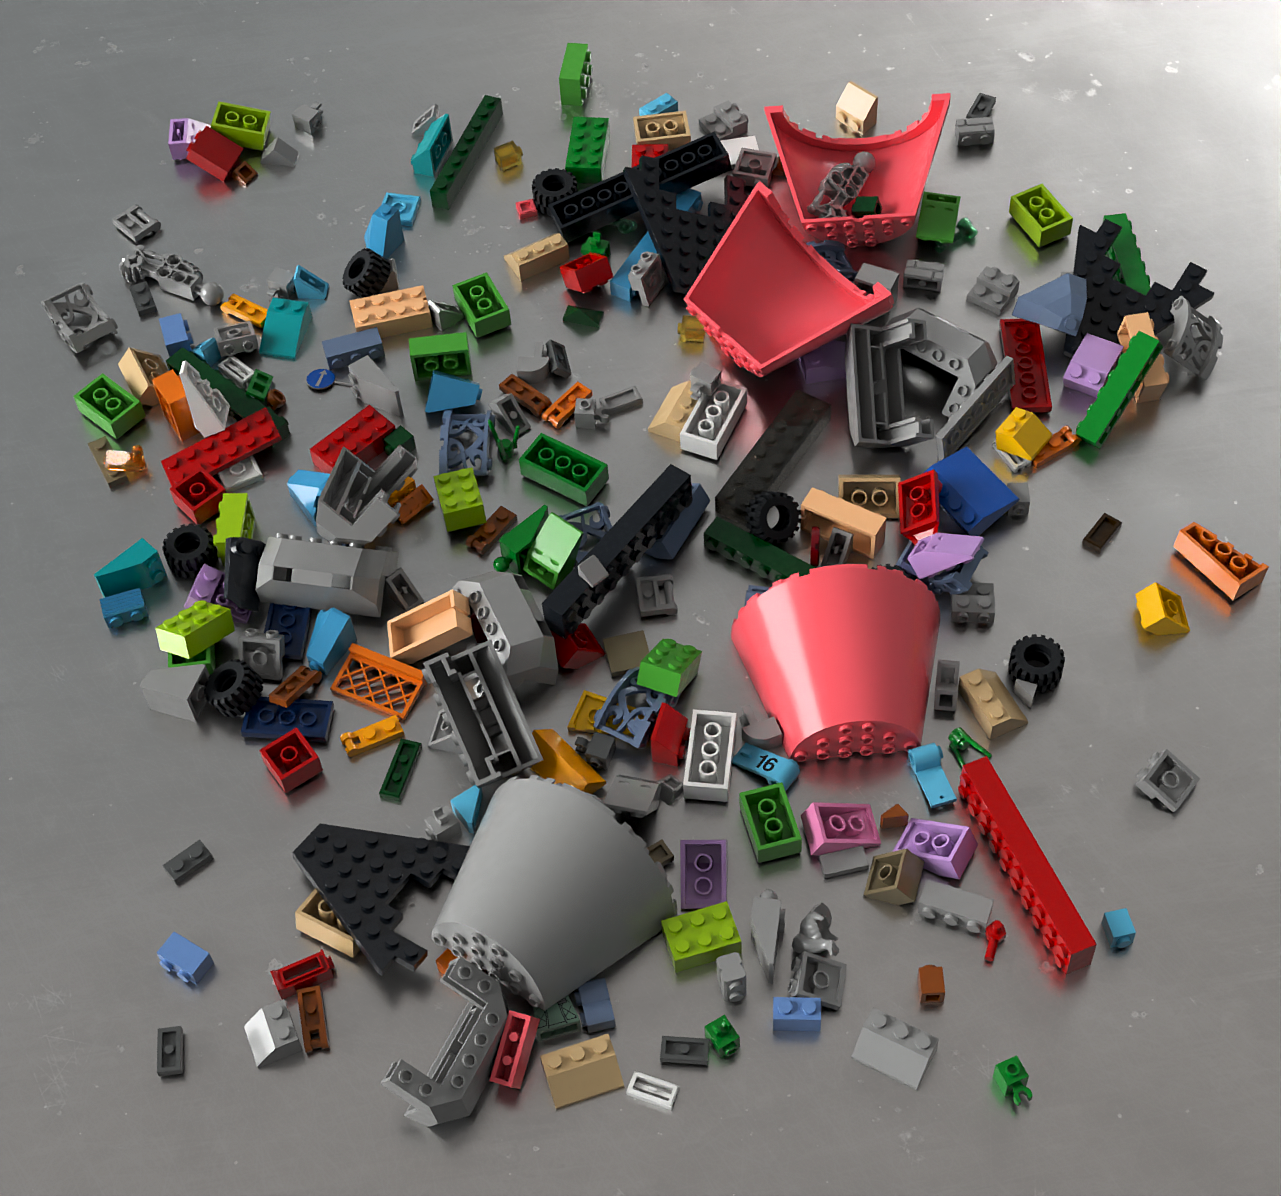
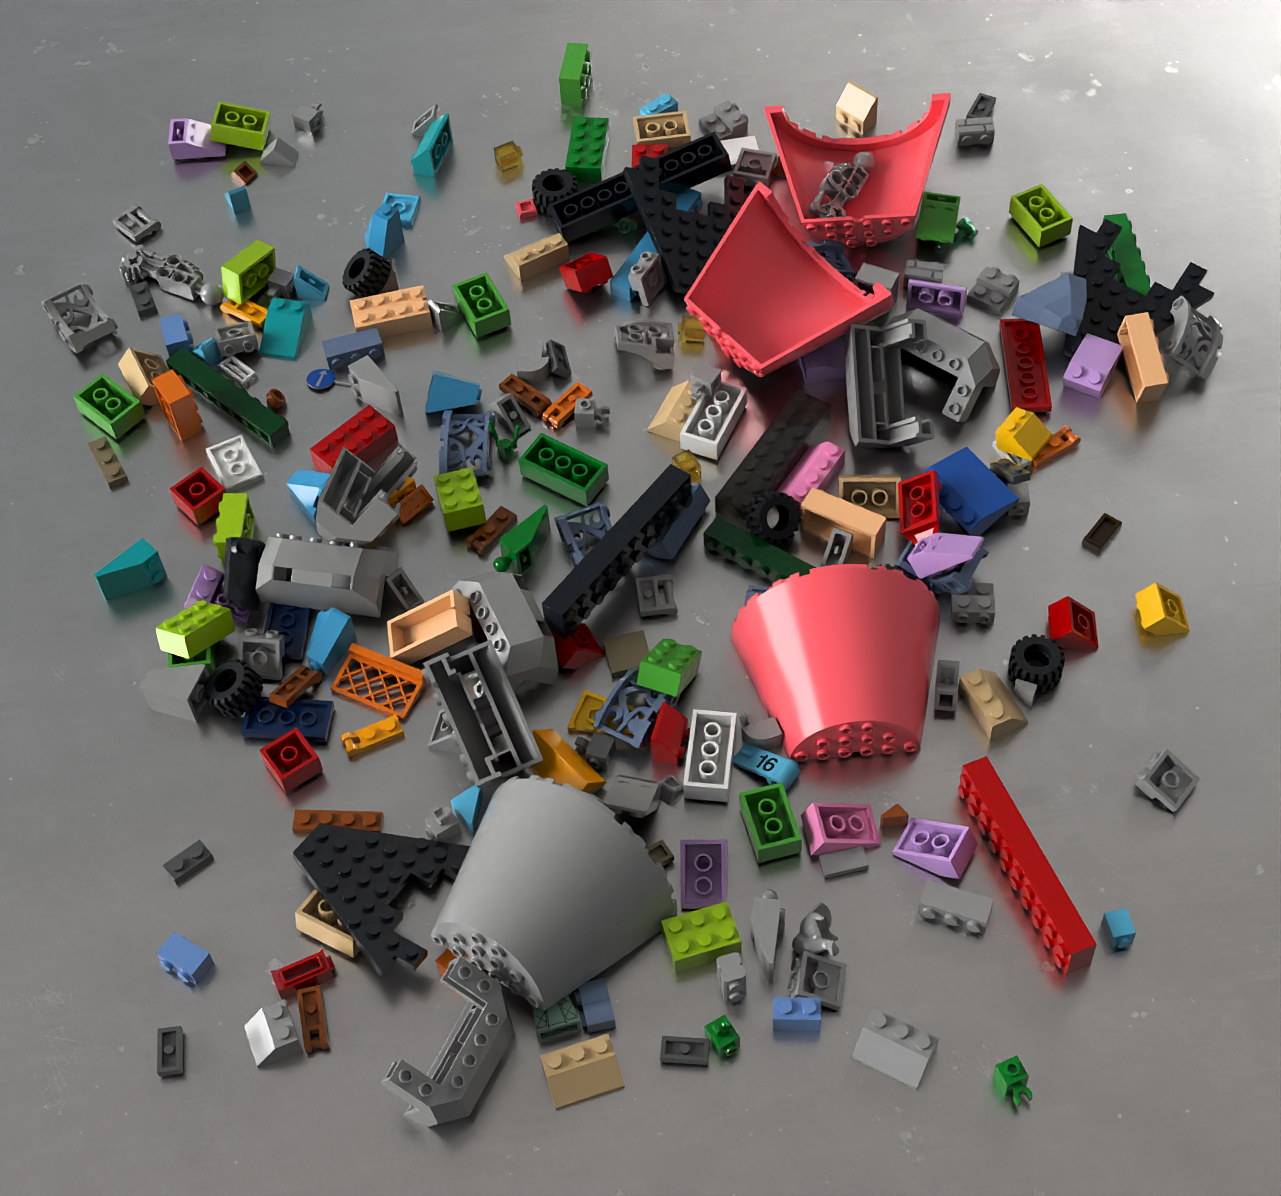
dark azure brick [99,587,148,628] -> none
clear orange piece [103,445,146,472] -> none
red plate [161,407,282,487] -> none
black tyre [162,523,218,579] -> none
white wedge [179,360,230,438] -> none
red brick [186,125,244,182] -> none
green slope [246,369,274,401] -> none
dark green tile [379,738,422,802] -> none
dark green brick [383,425,416,456] -> none
bright green brick [409,332,472,381] -> none
dark green brick [430,95,503,210] -> none
coral brick [489,1010,540,1089] -> none
slope [523,512,584,590] -> none
dark green slope [563,305,604,328] -> none
light grey slope [578,555,609,588] -> none
green brick [581,231,611,259] -> none
light grey tile [599,386,643,415] -> none
white tile [626,1071,680,1110] -> none
dark red tile [810,526,820,567] -> none
dark green brick [852,196,882,219] -> none
dark tan slope [863,848,924,905] -> none
medium azure door [908,743,957,808] -> none
dark orange brick [917,965,945,1003] -> none
light grey plate [935,356,1015,461] -> none
green plant [948,727,992,767] -> none
red piece [985,920,1006,961] -> none
green brick [1076,331,1163,449] -> none
orange wedge [1173,522,1269,600] -> none
none -> lime brick [221,240,276,305]
none -> medium azure slope [225,185,251,213]
none -> dark orange plate [292,809,384,834]
none -> light grey slope [614,320,675,370]
none -> clear yellow brick [672,449,701,483]
none -> bright pink slope [776,442,846,517]
none -> lavender slope [906,279,968,317]
none -> dark grey plate [990,459,1030,484]
none -> red slope [1048,596,1099,649]

